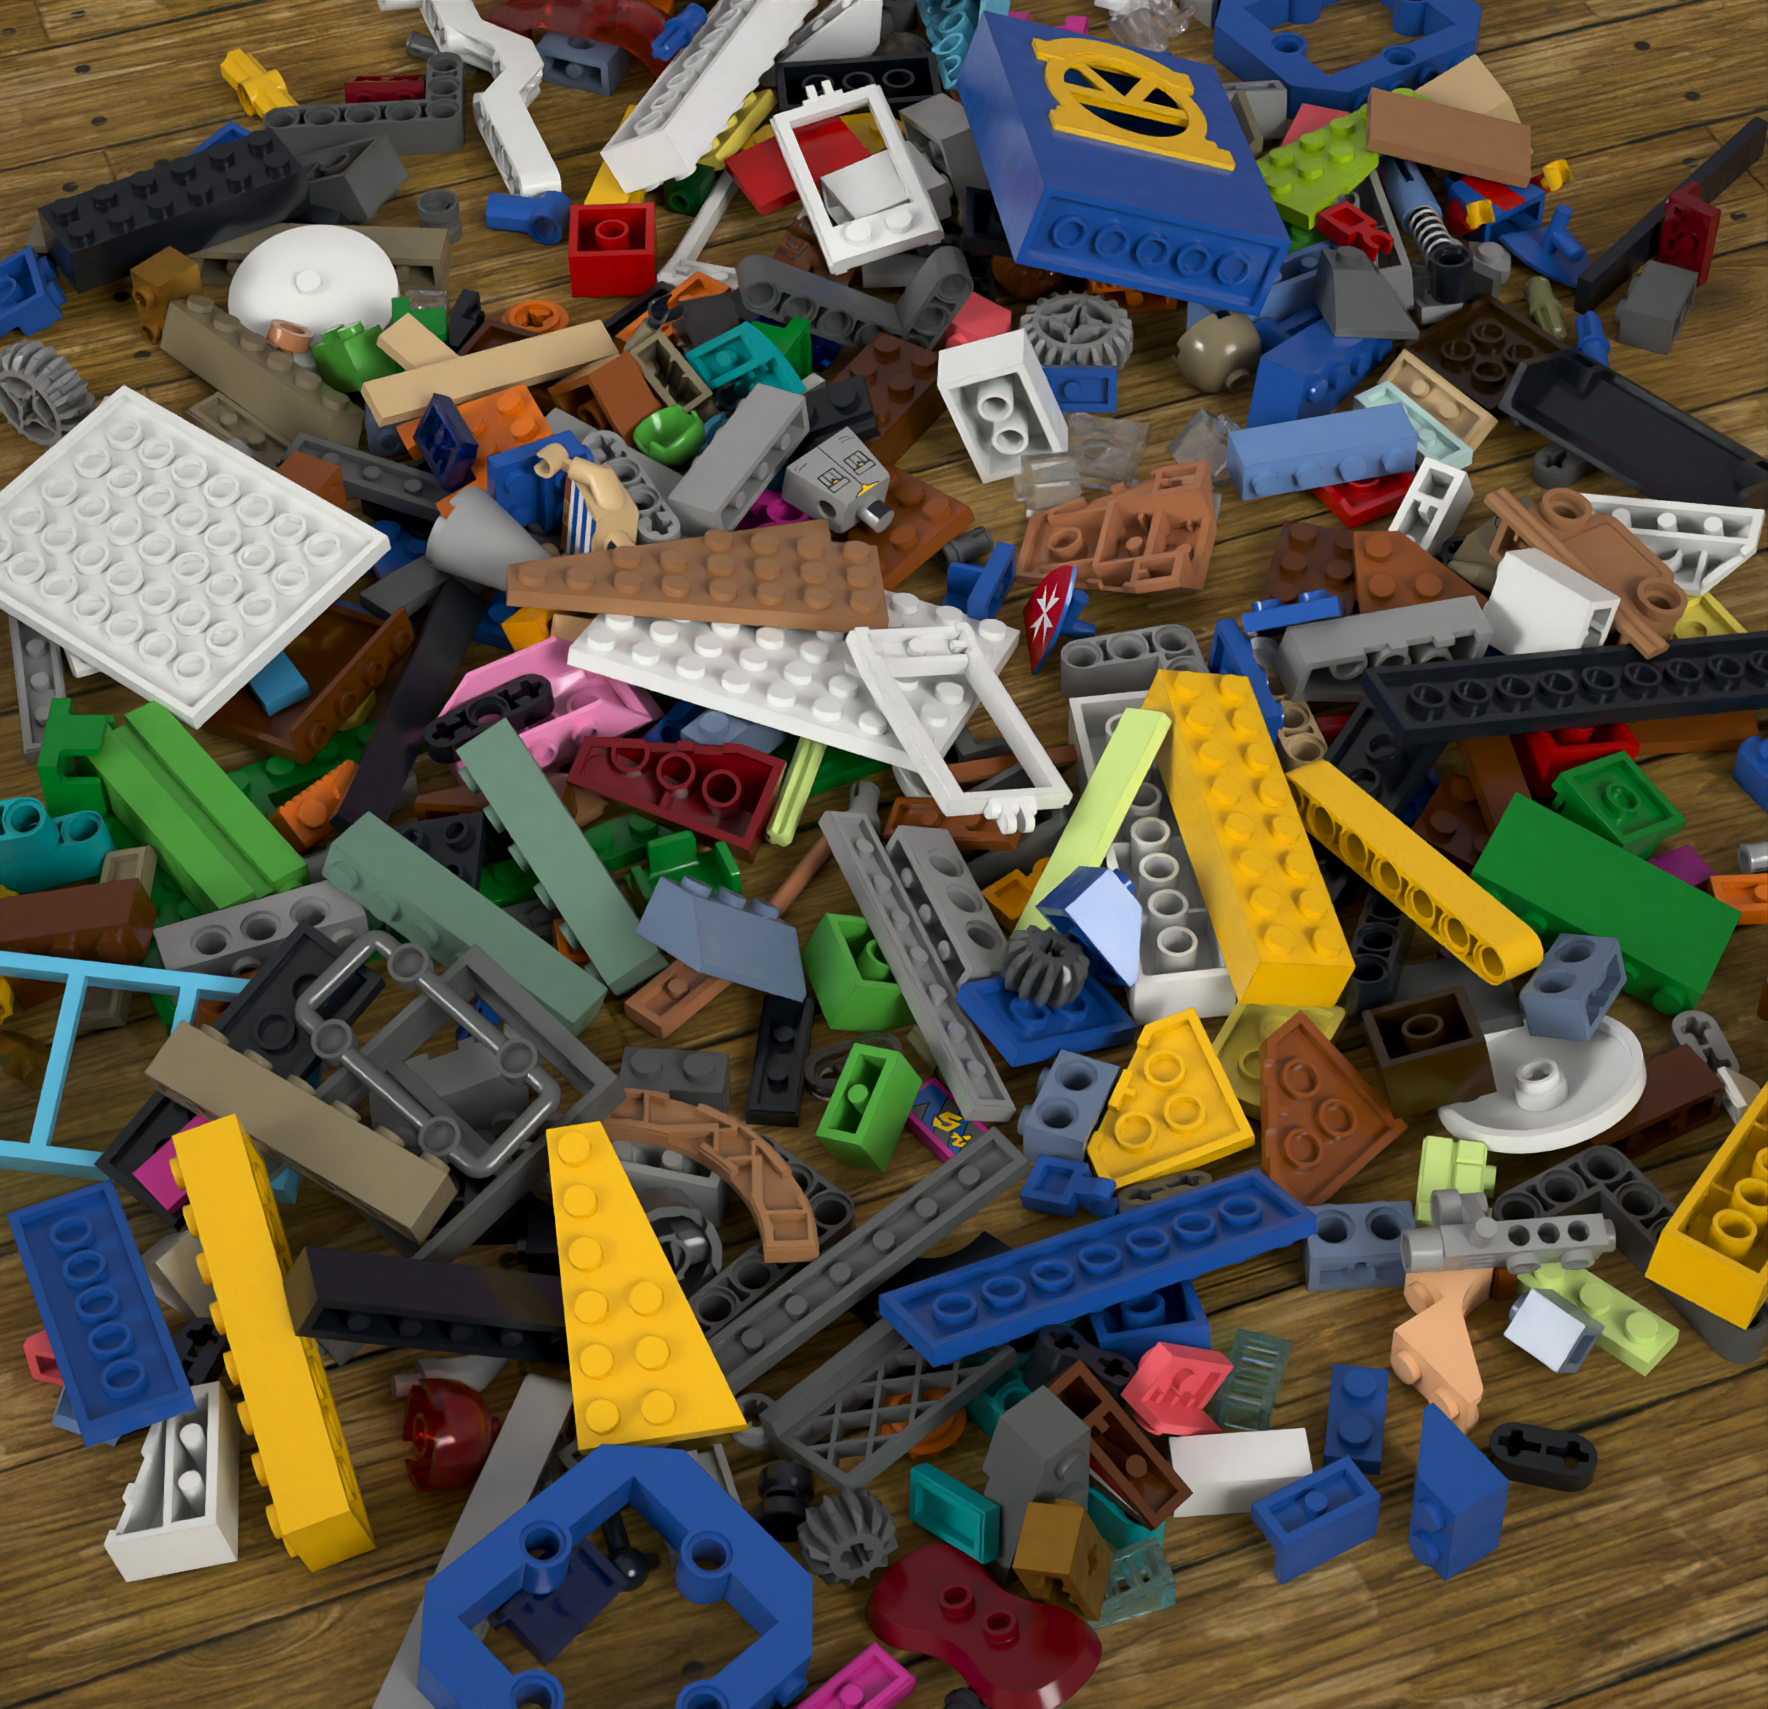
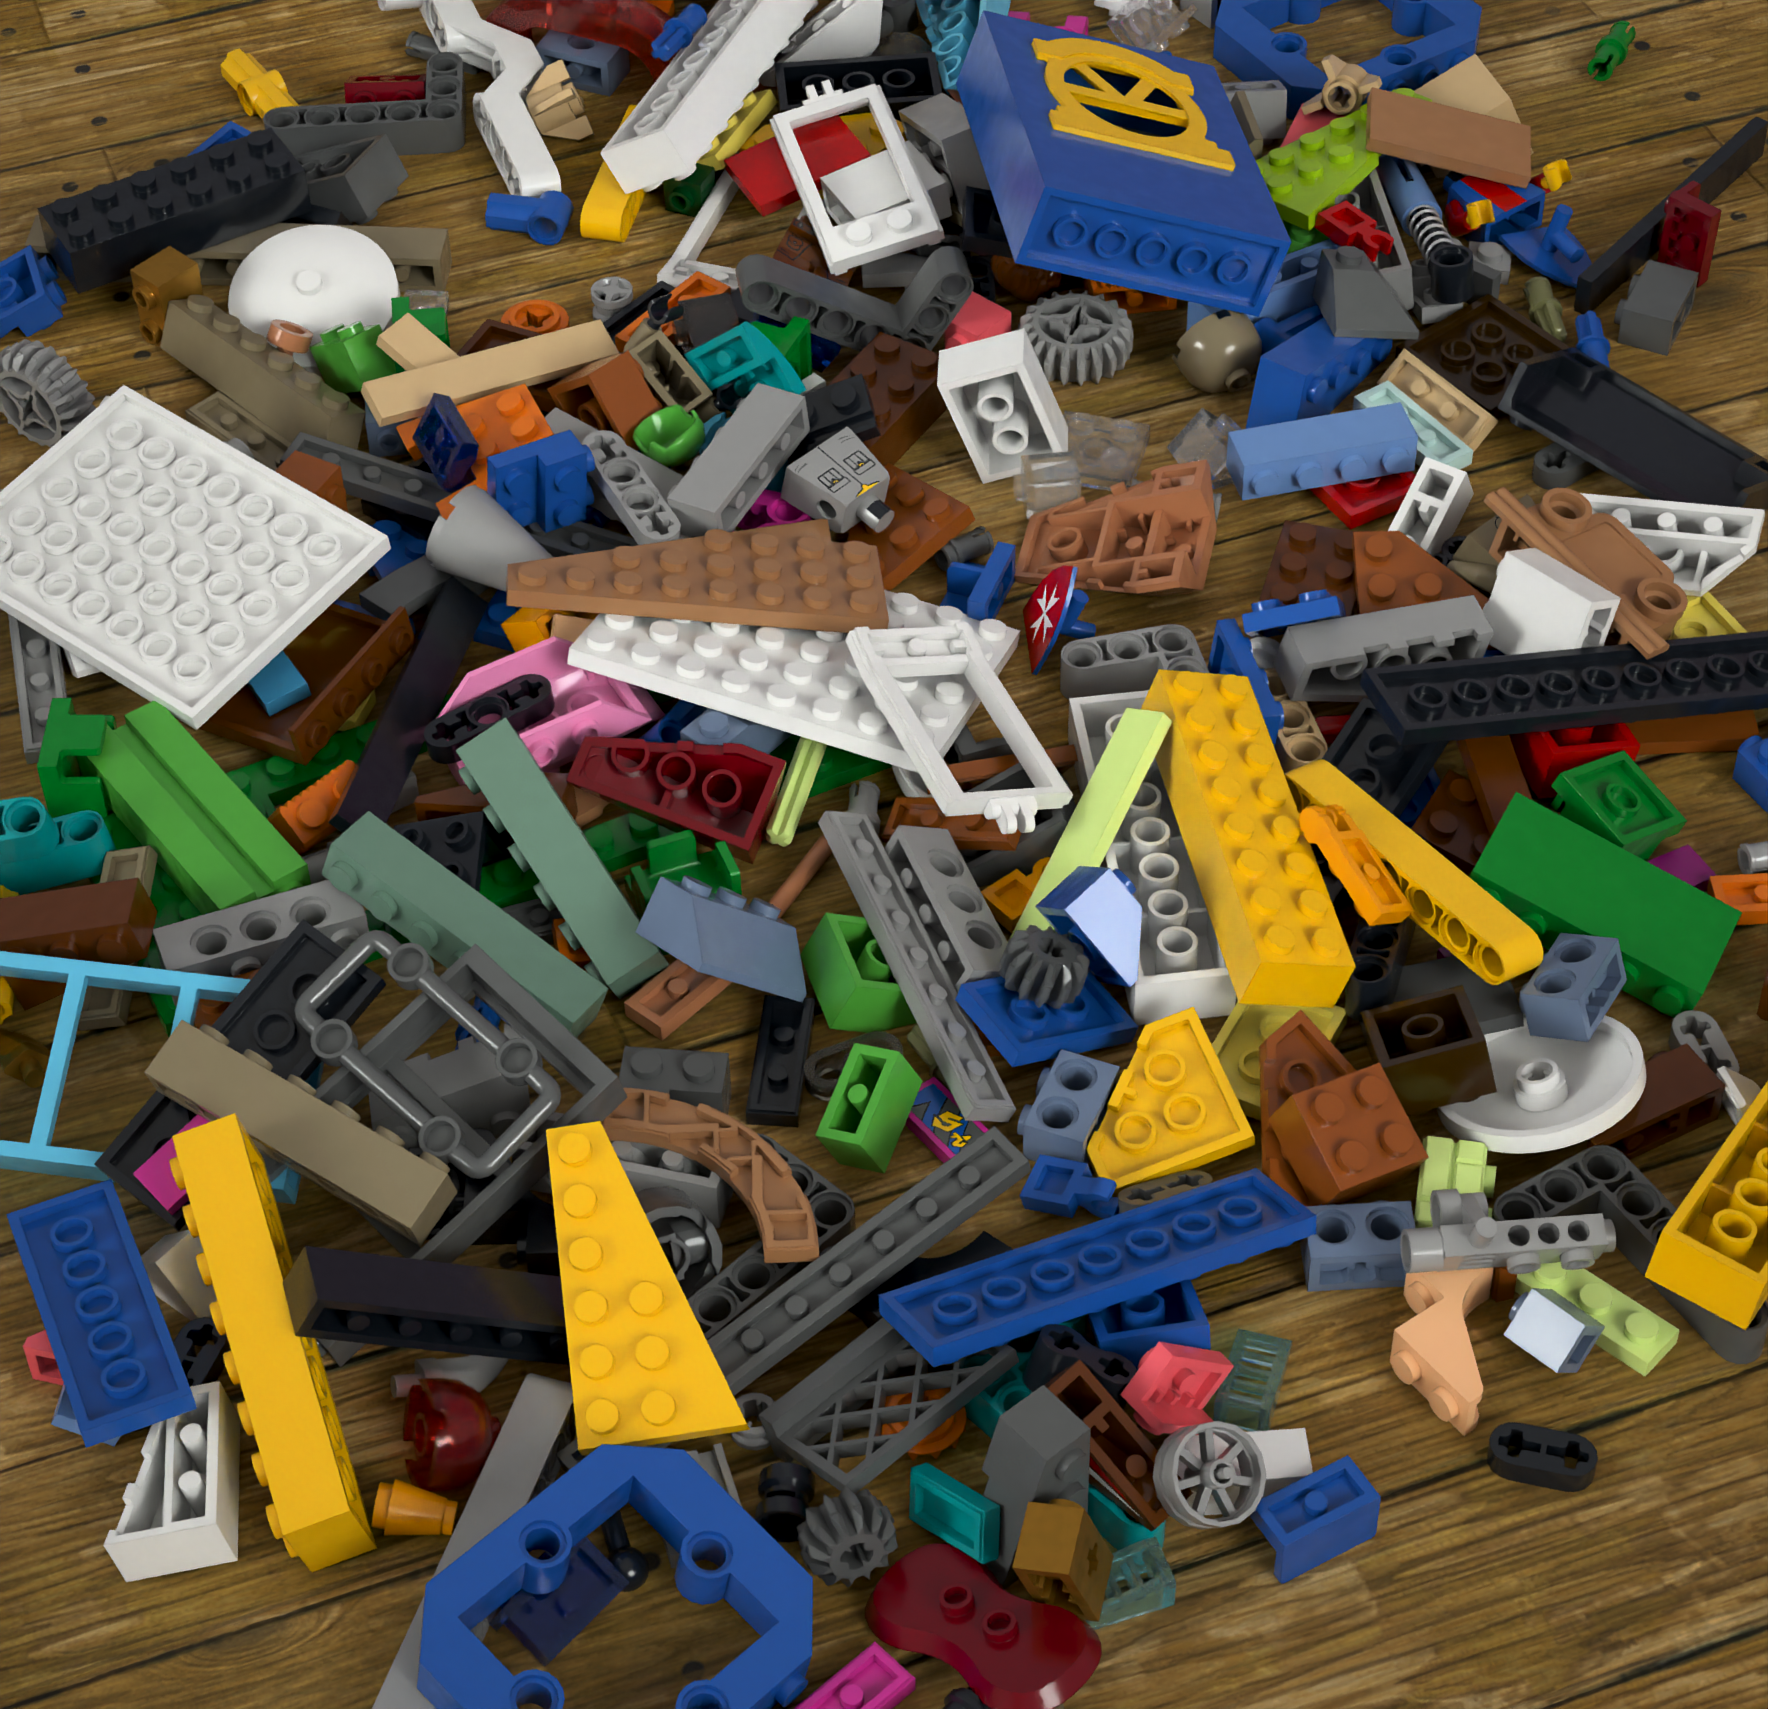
dark grey wheel [417,189,462,245] -> none
black slope [448,289,485,354] -> none
tan torso [534,443,639,557] -> none
red brick [568,202,658,298] -> none
blue panel [1041,360,1117,413] -> none
blue plate [1323,1363,1389,1475] -> none
blue slope [1408,1402,1510,1581] -> none
none -> light orange cone [371,1479,459,1536]
none -> tan brick [526,59,595,141]
none -> light grey wheel [591,276,633,323]
none -> light grey wheel [1153,1421,1266,1530]
none -> dark orange brick [1268,1062,1429,1206]
none -> light orange hinge [1298,804,1414,926]
none -> tan brick [1301,54,1382,116]
none -> green pin [1587,20,1636,81]

